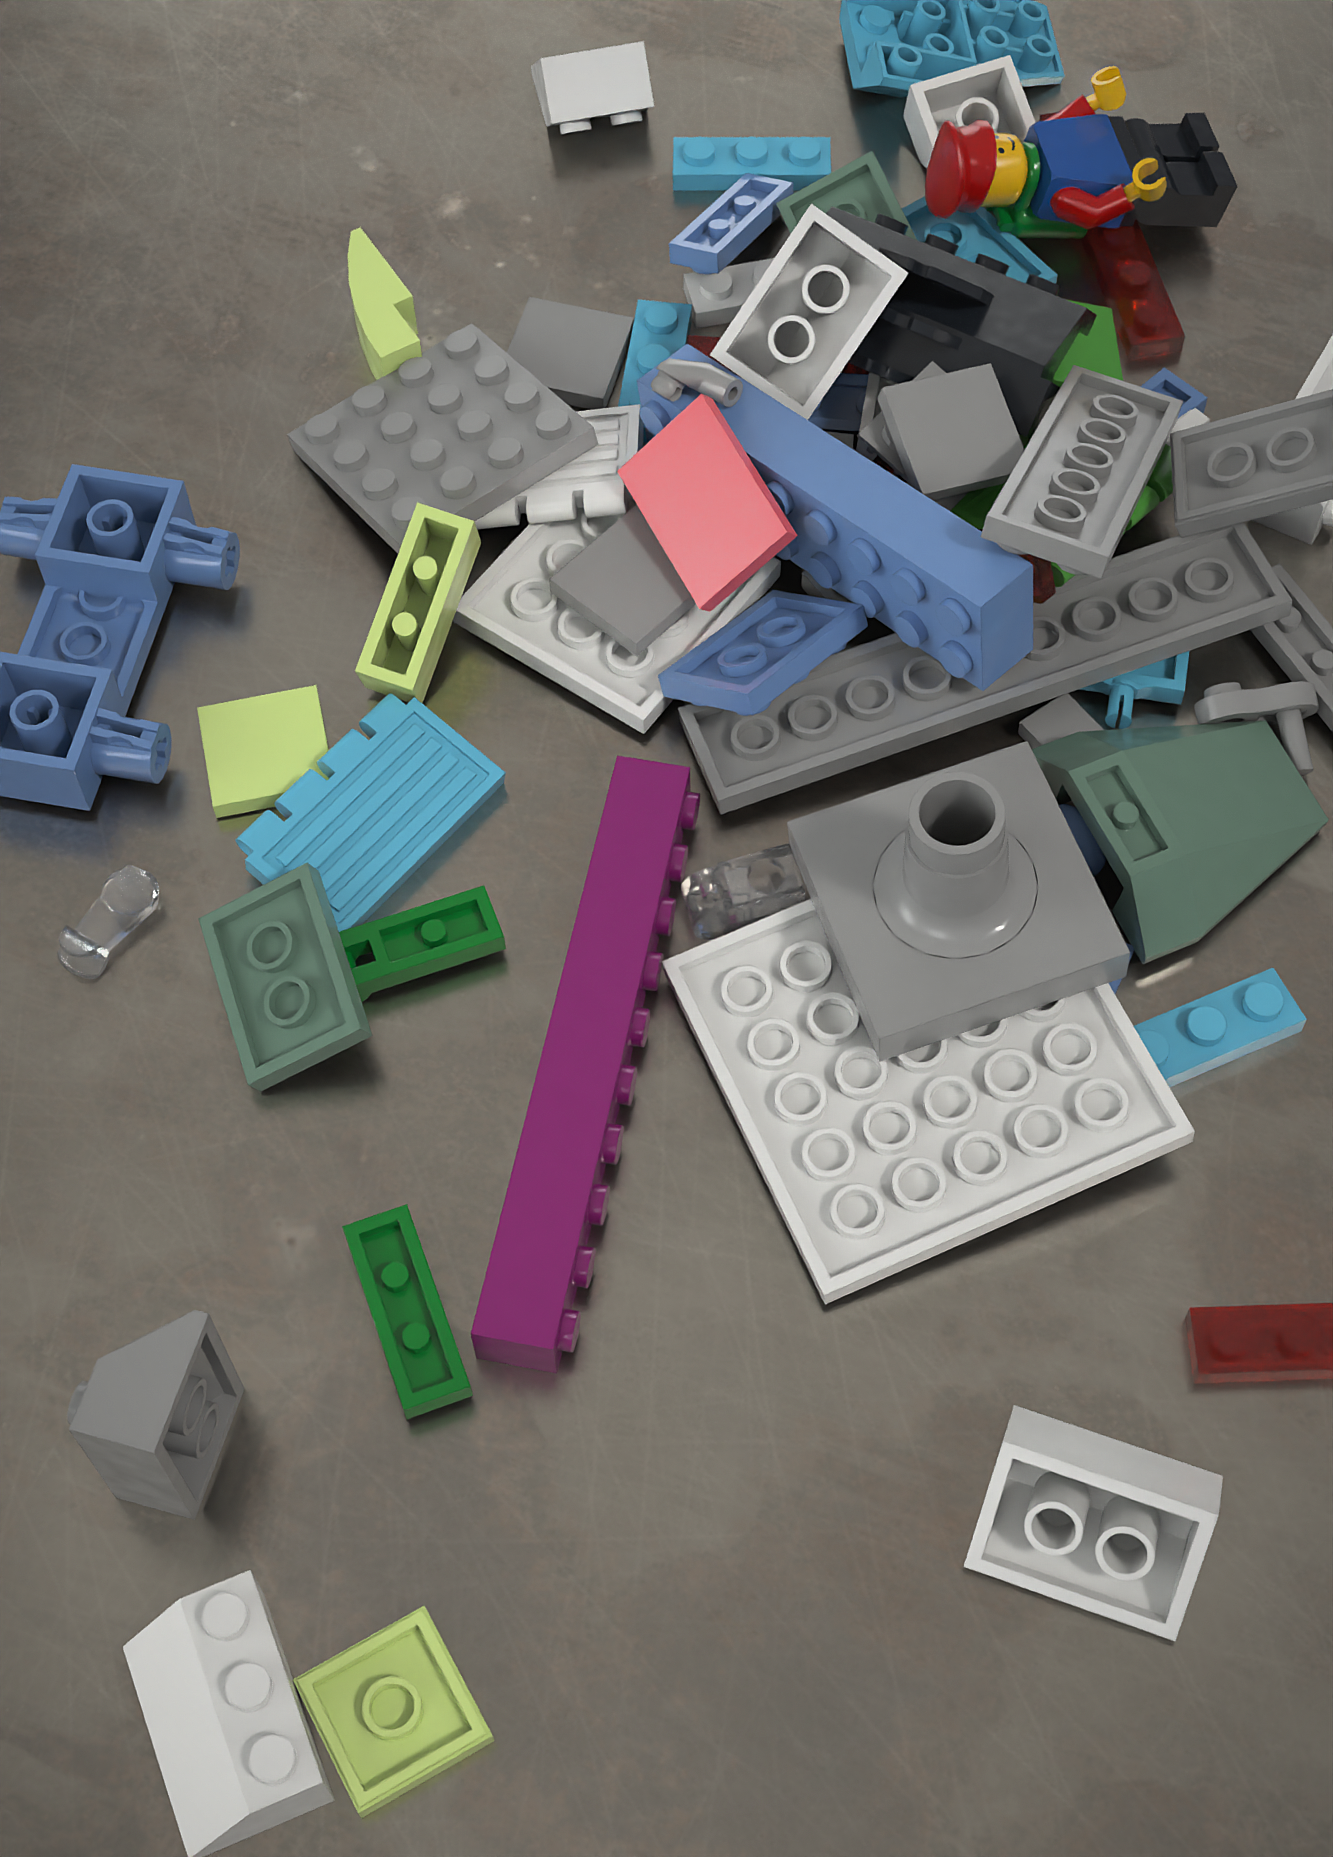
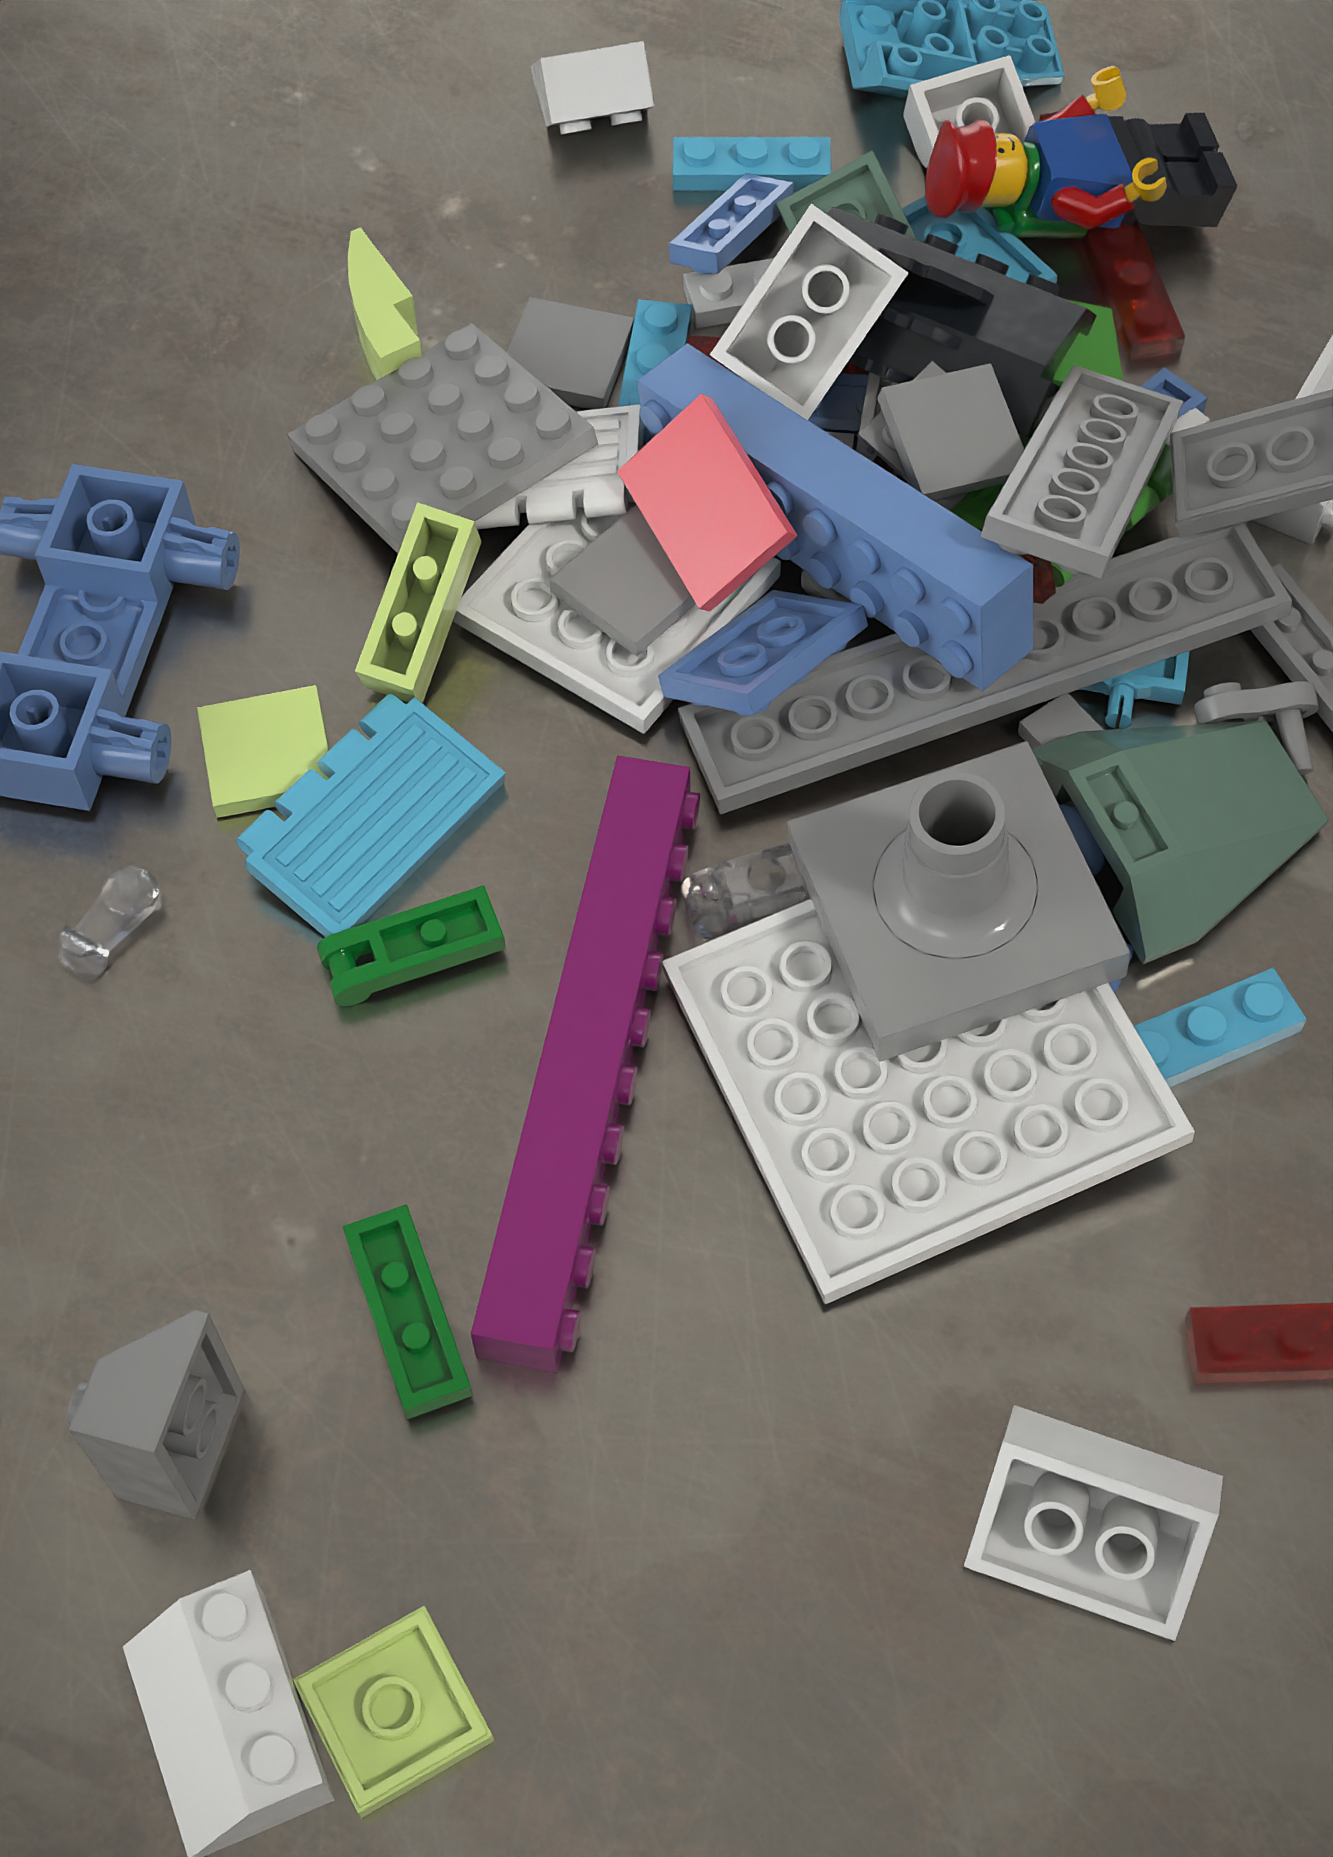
sand green plate [198,863,372,1092] -> none
light grey arm [651,358,743,407] -> none

